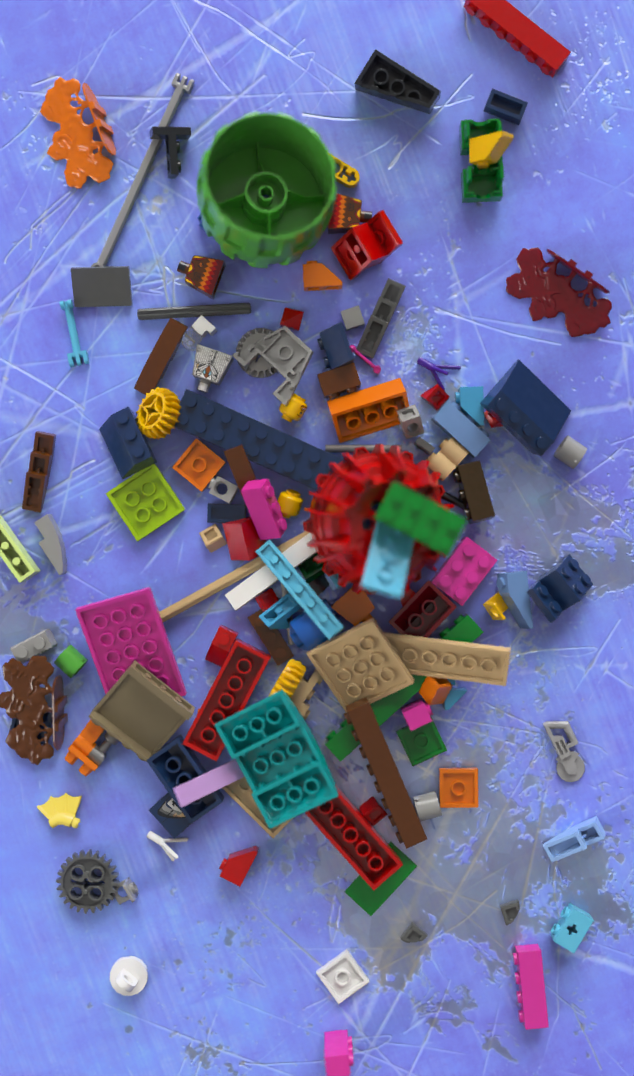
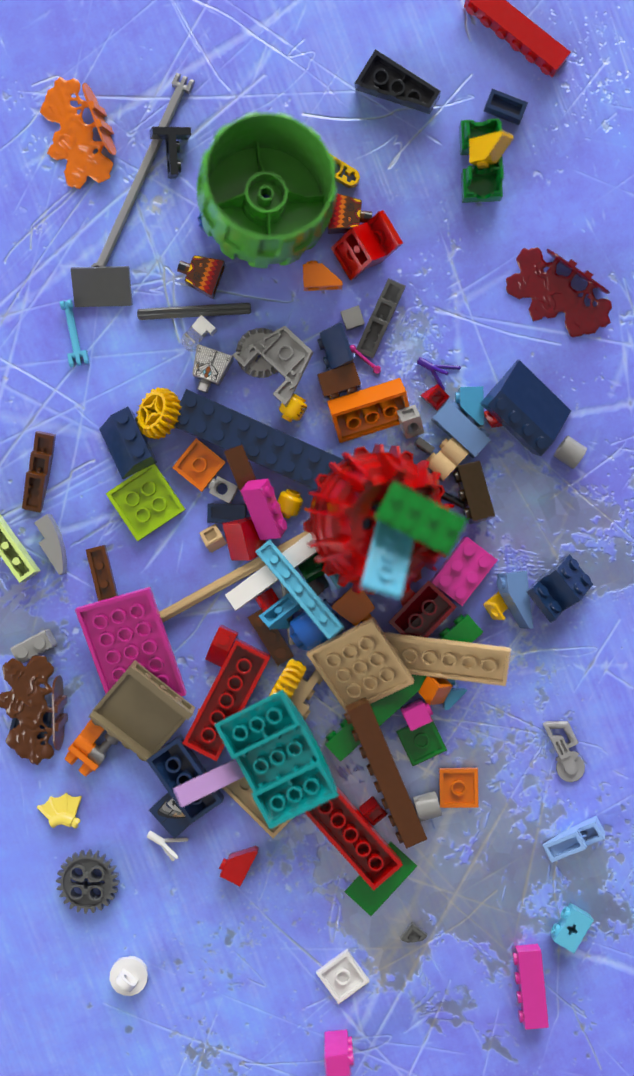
bright green piece [54,645,88,678] -> none
light grey bracket [113,877,139,904] -> none
reddish brown slope [134,318,188,395] -> none
red slope [280,307,304,331] -> none
light grey bar [326,445,402,452] -> none
dark grey tile [500,900,520,925] -> none
none -> reddish brown plate [86,545,118,601]

